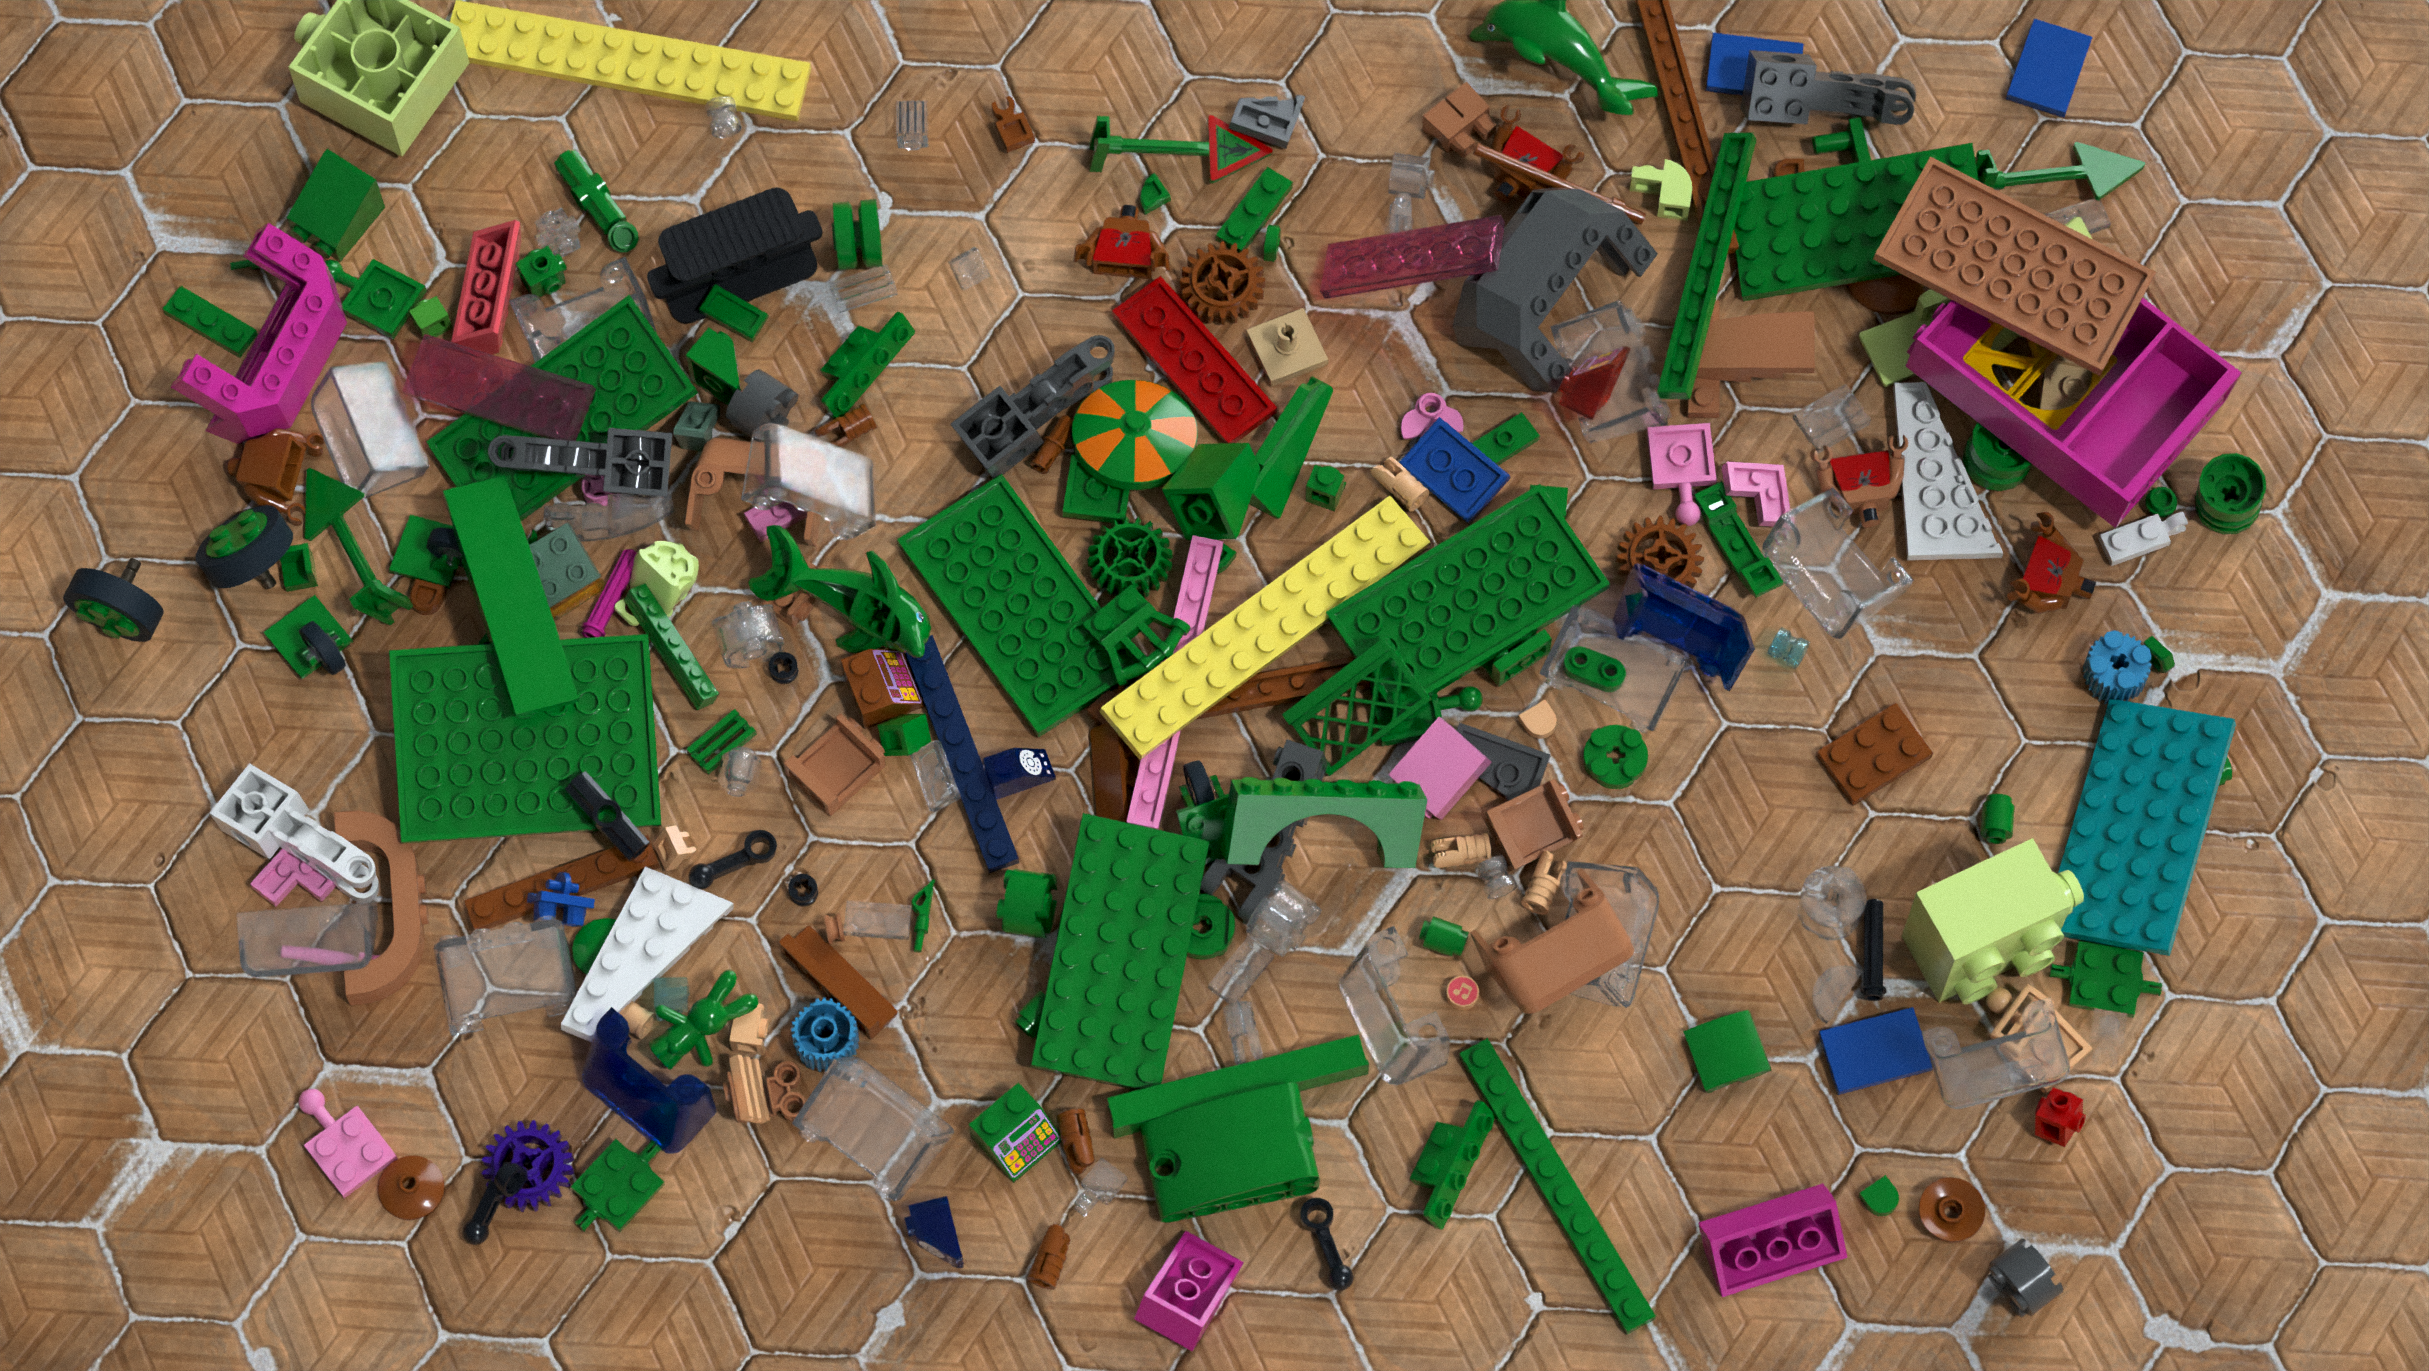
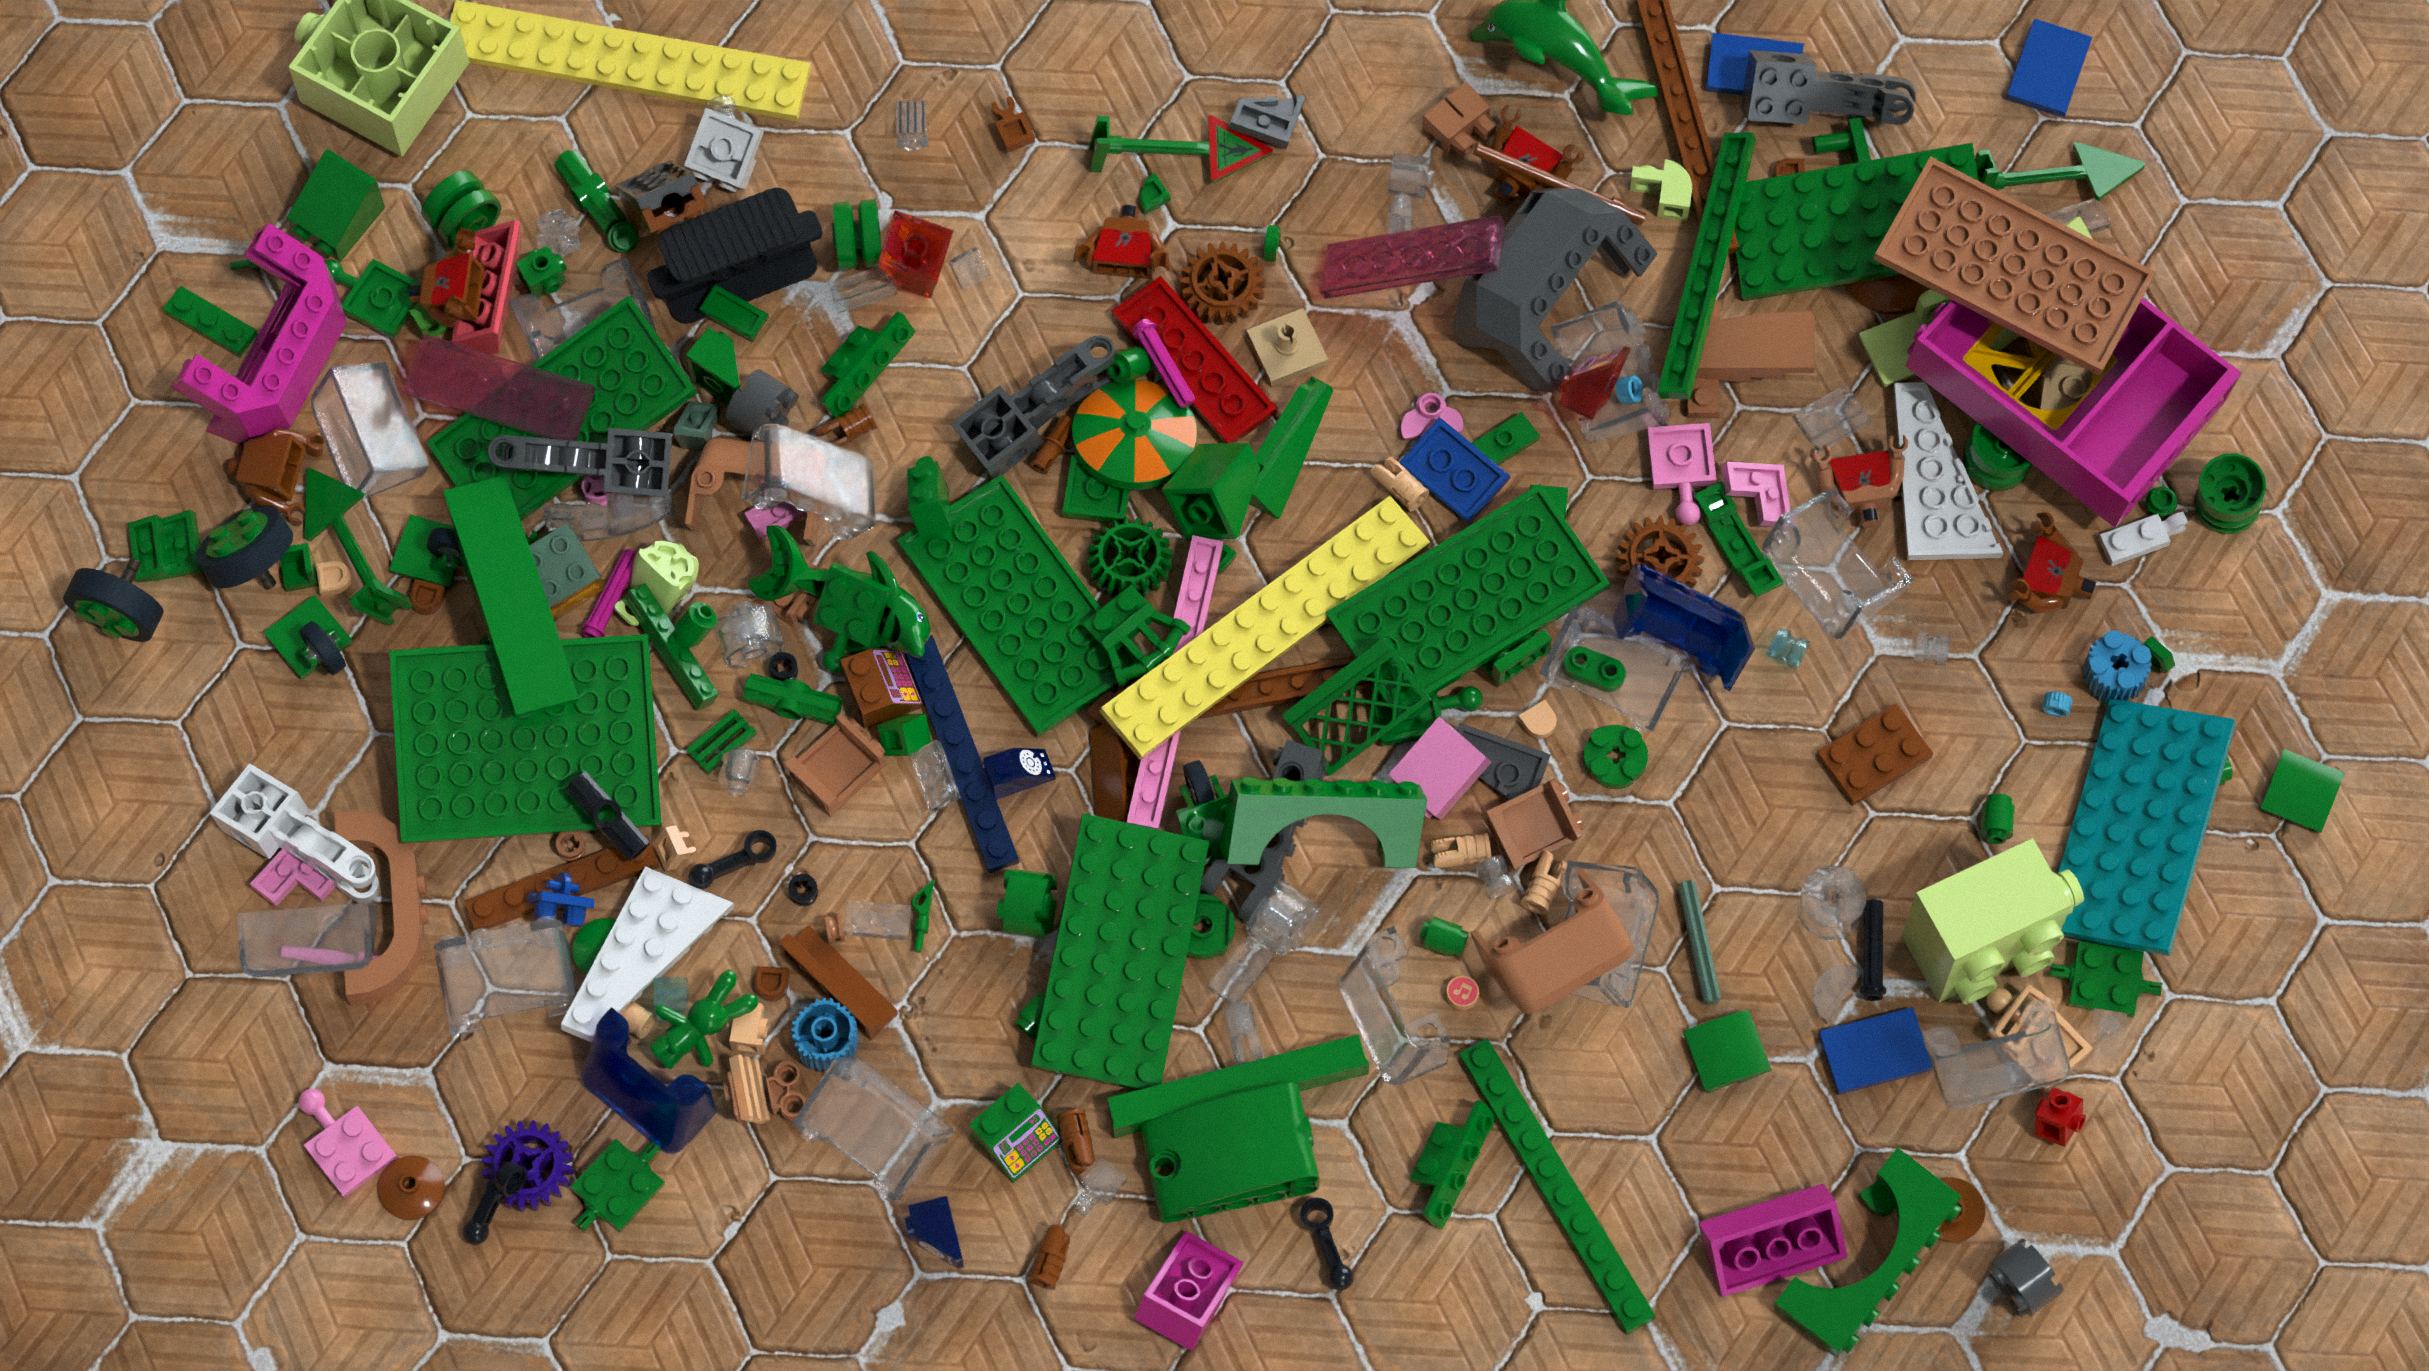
green plate [1216,167,1293,253] -> none
green brick [1306,465,1346,512] -> none
none -> green slope [128,509,202,582]
none -> light nougat tile [316,561,351,597]
none -> dark orange torso [409,228,485,327]
none -> green wheel [421,170,502,249]
none -> nougat bush [556,831,586,862]
none -> piece [614,160,708,234]
none -> green brick [674,602,717,648]
none -> white plate [684,108,764,192]
none -> green piece [743,673,843,726]
none -> dark orange tile [755,966,790,1002]
none -> green plate [813,562,891,673]
none -> clear red slope [877,210,954,298]
none -> green brick [907,456,951,537]
none -> green brick [1107,346,1153,384]
none -> dark pink axle [1133,319,1195,408]
none -> medium azure axle [1616,375,1644,404]
none -> sand green axle [1678,880,1721,1004]
none -> green arch [1774,1147,1962,1357]
none -> clear wheel [1913,630,1950,666]
none -> medium azure axle [2042,691,2073,717]
none -> green slope [2260,749,2345,833]

